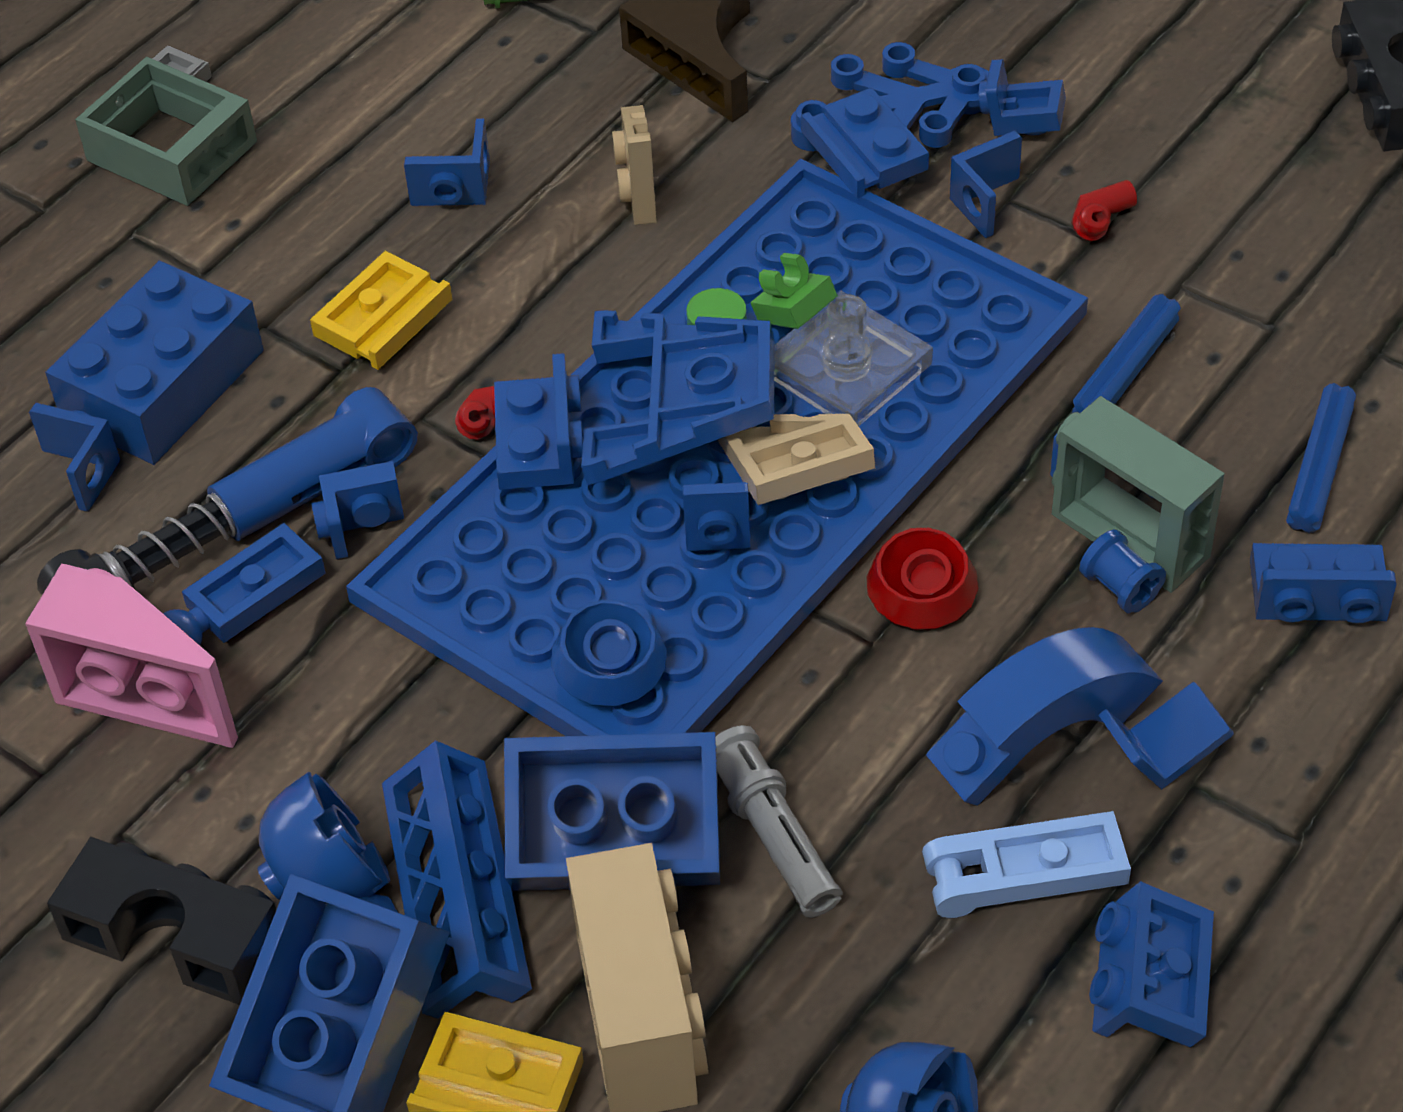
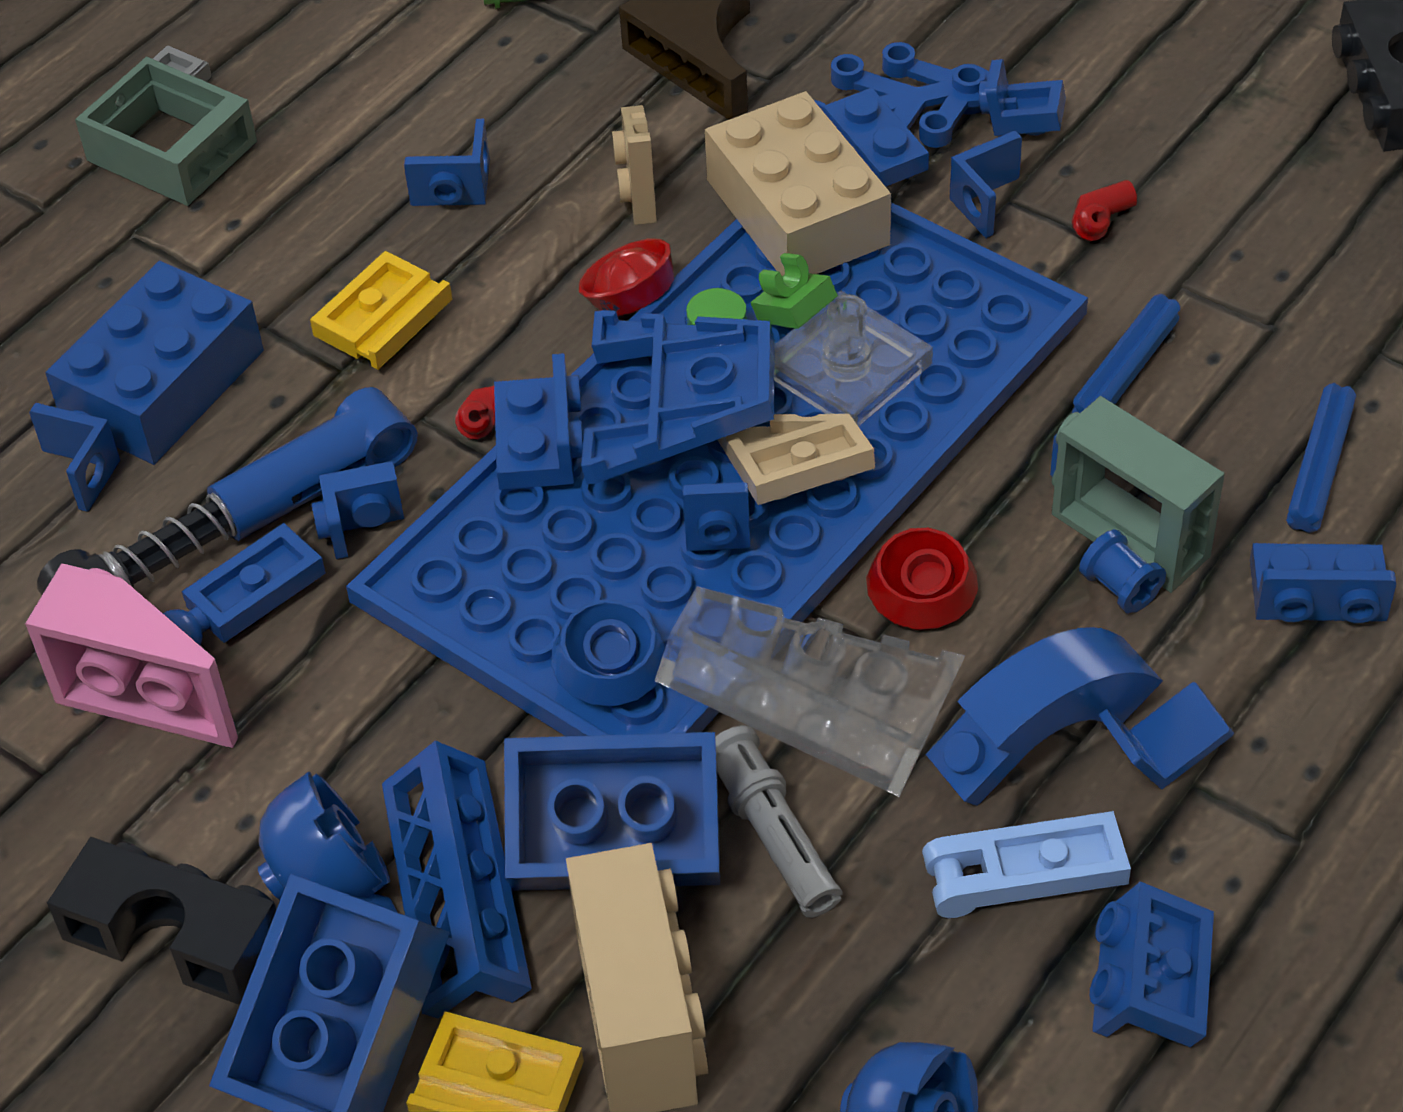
none -> red hat [579,238,674,316]
none -> clear wedge [655,586,965,797]
none -> tan brick [705,91,891,276]

